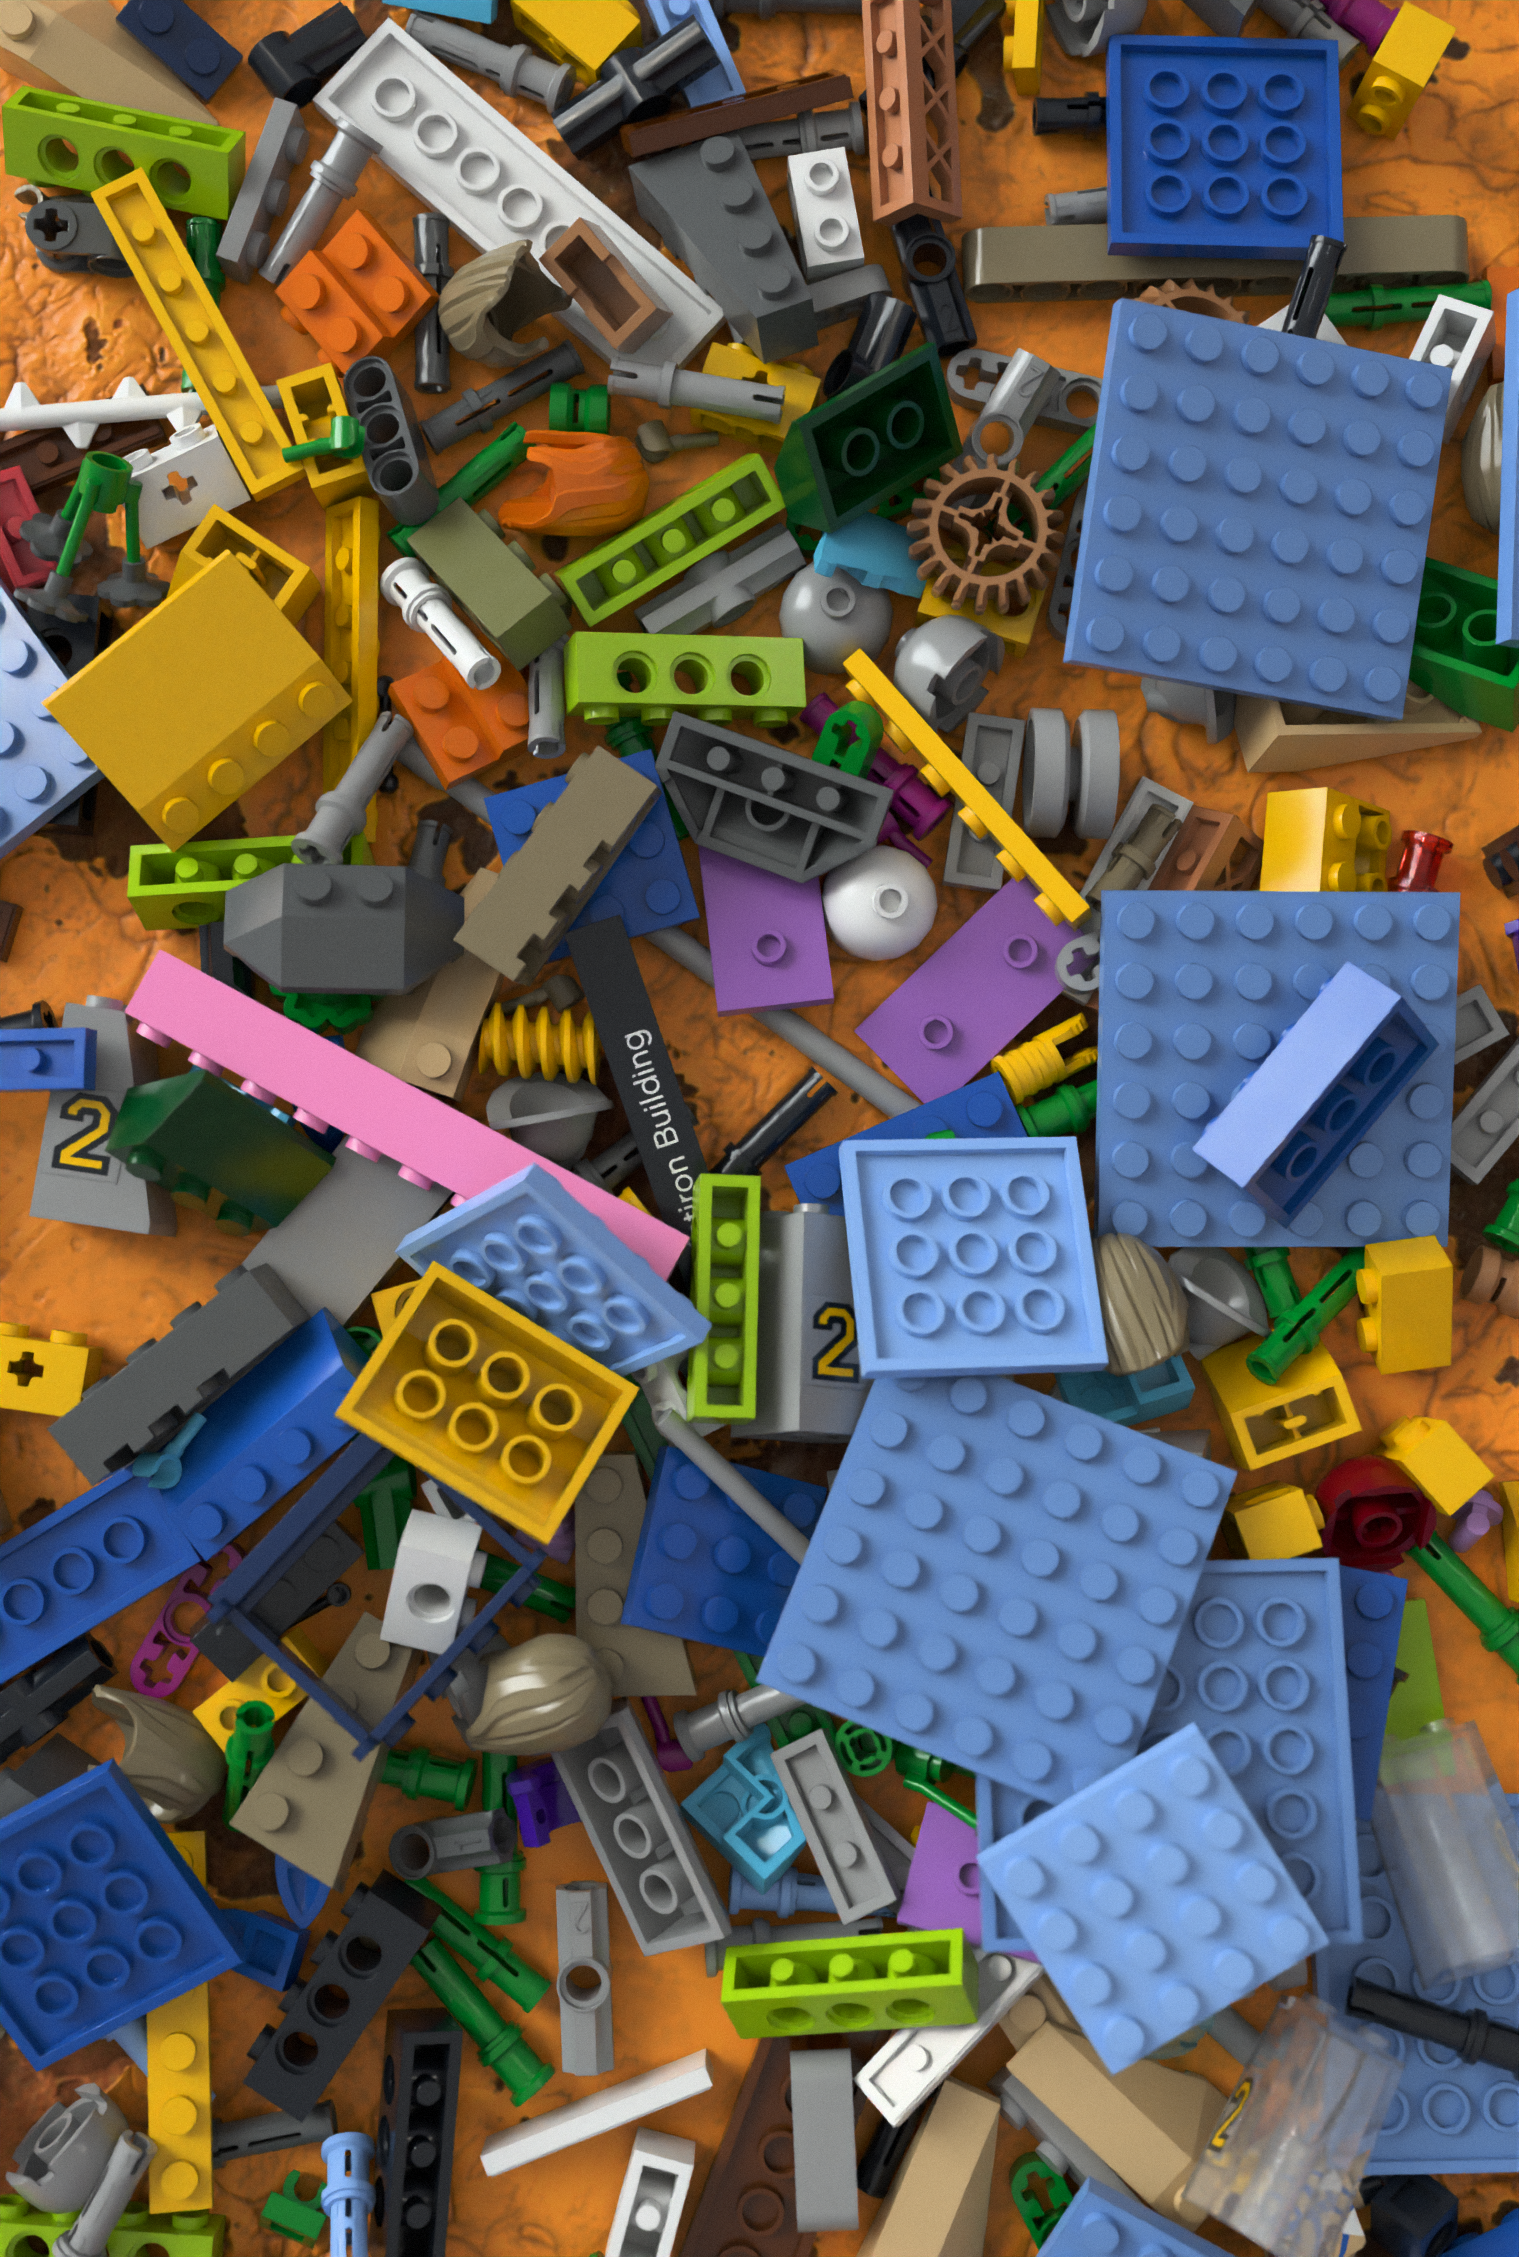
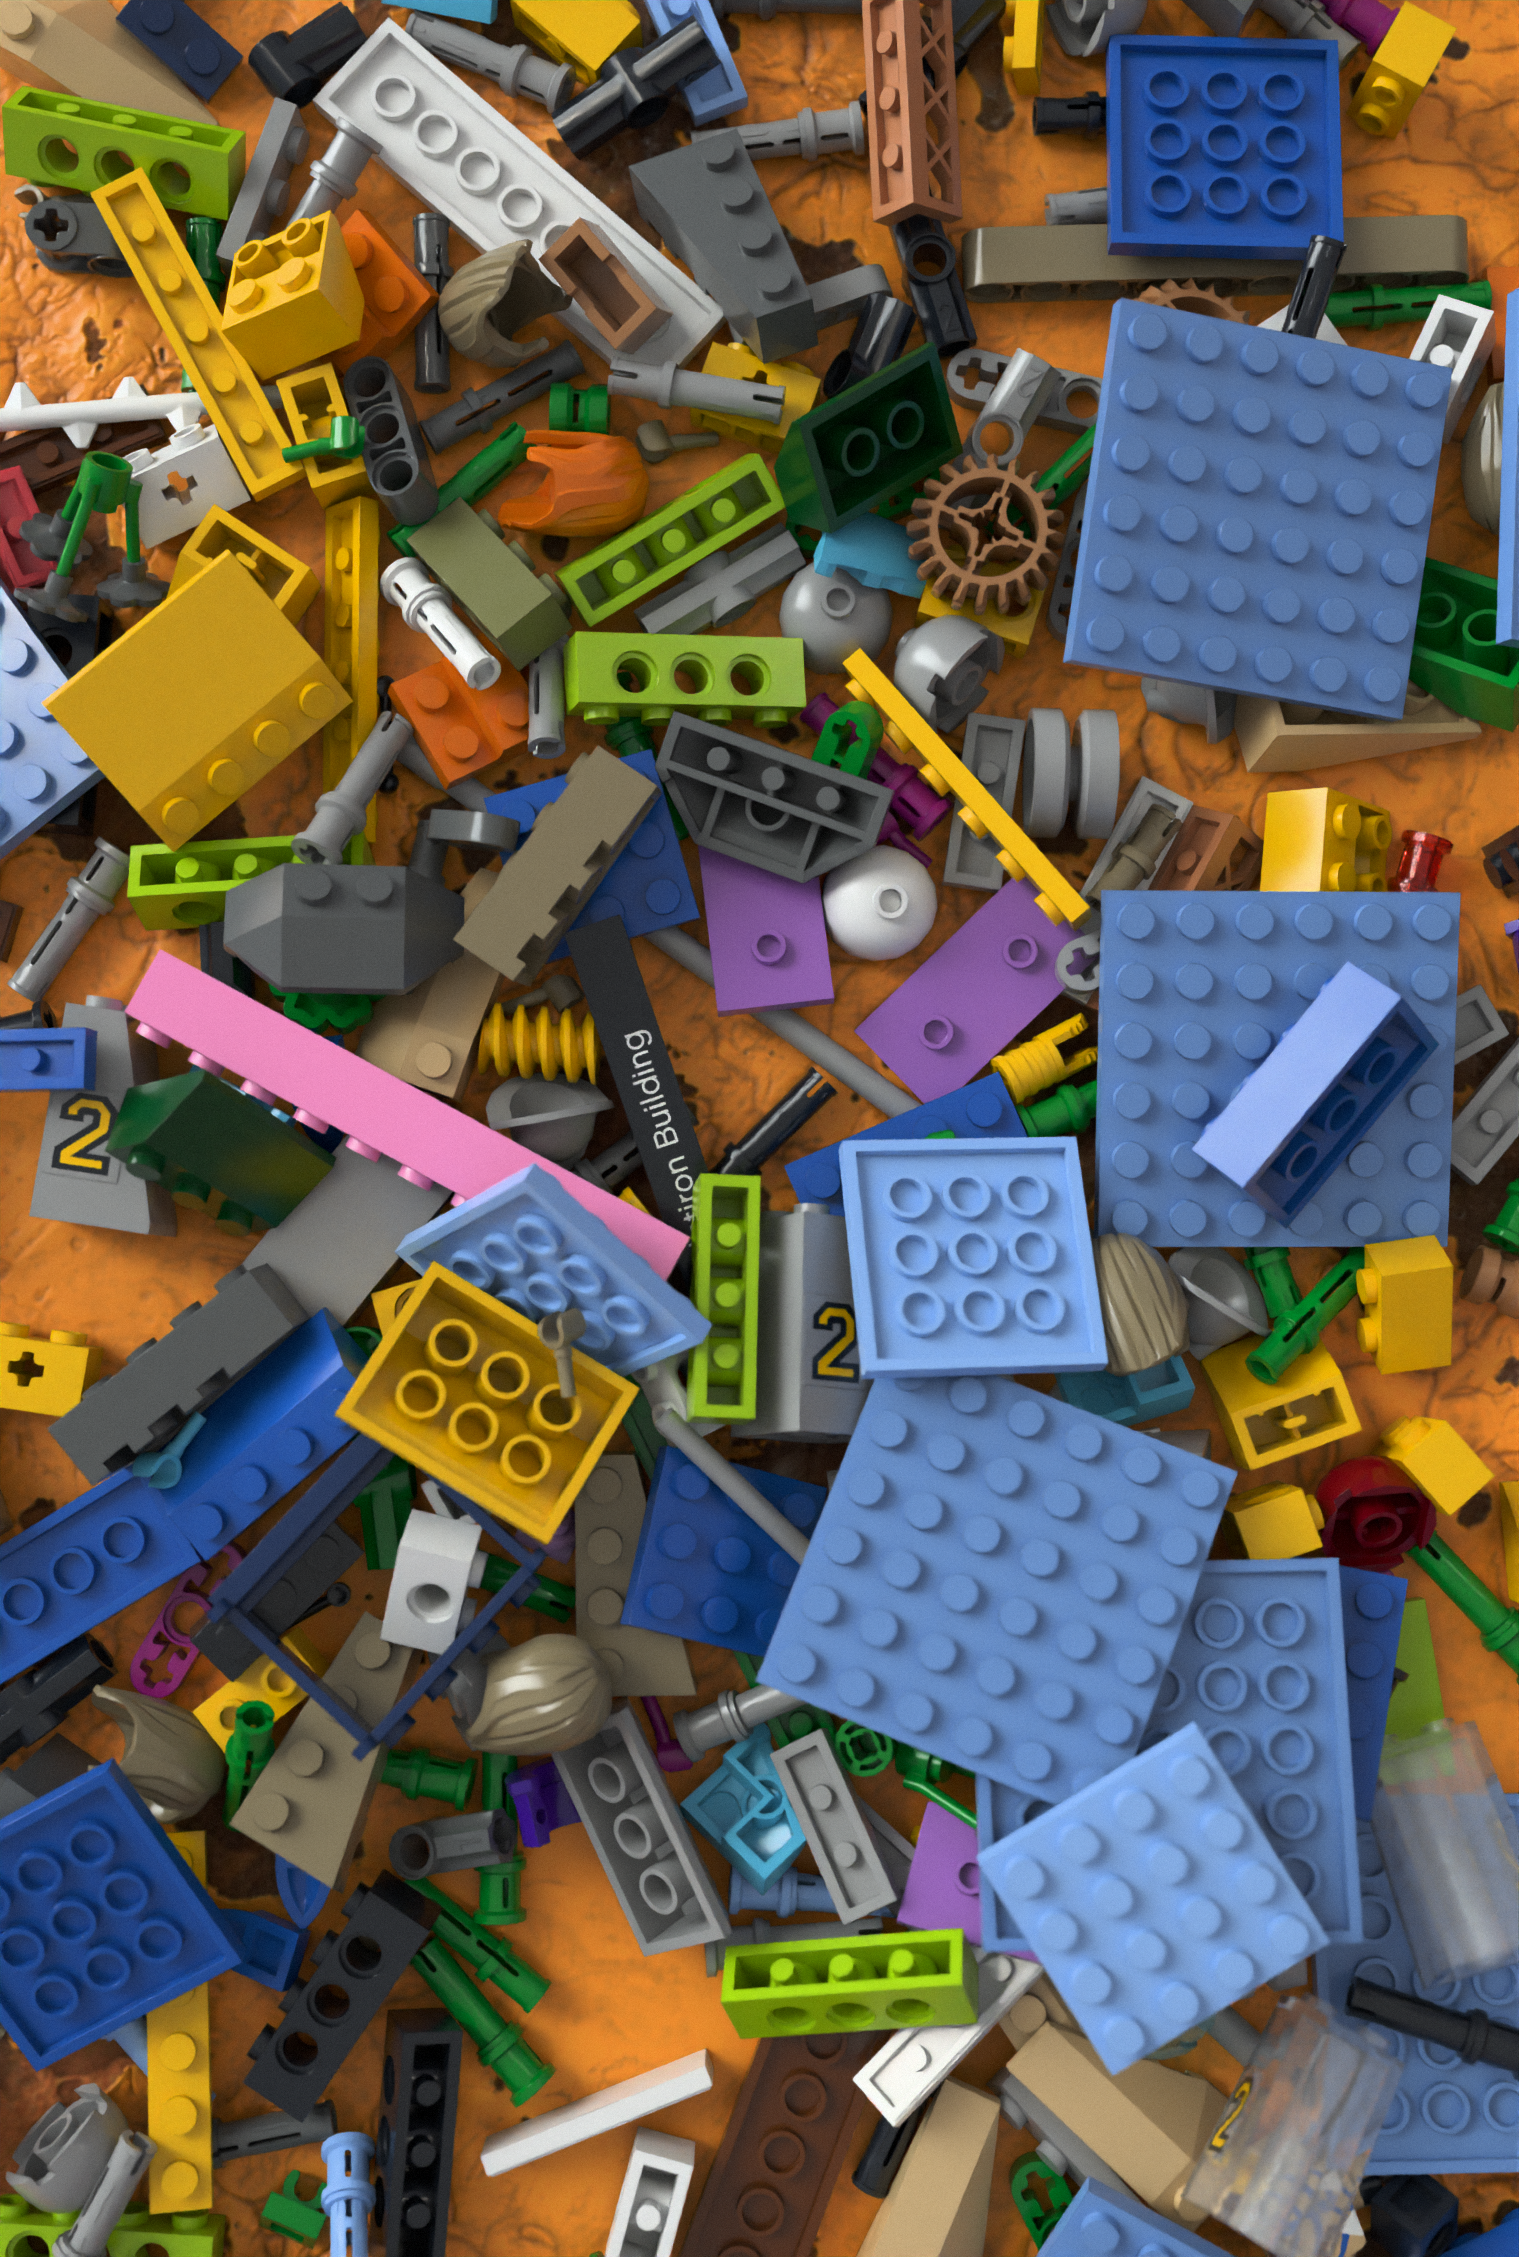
light grey piece [556,1880,615,2076] -> none
reddish brown tile [619,69,854,157] -> none
white brick [787,147,865,286] -> none
light grey beam [790,2048,859,2233] -> none
lavender plate [1447,1489,1504,1553] -> none
none -> light grey pin [7,836,130,1002]
none -> yellow slope [221,210,365,381]
none -> dark grey beam [426,809,521,853]
none -> dark tan hand [537,1308,586,1398]

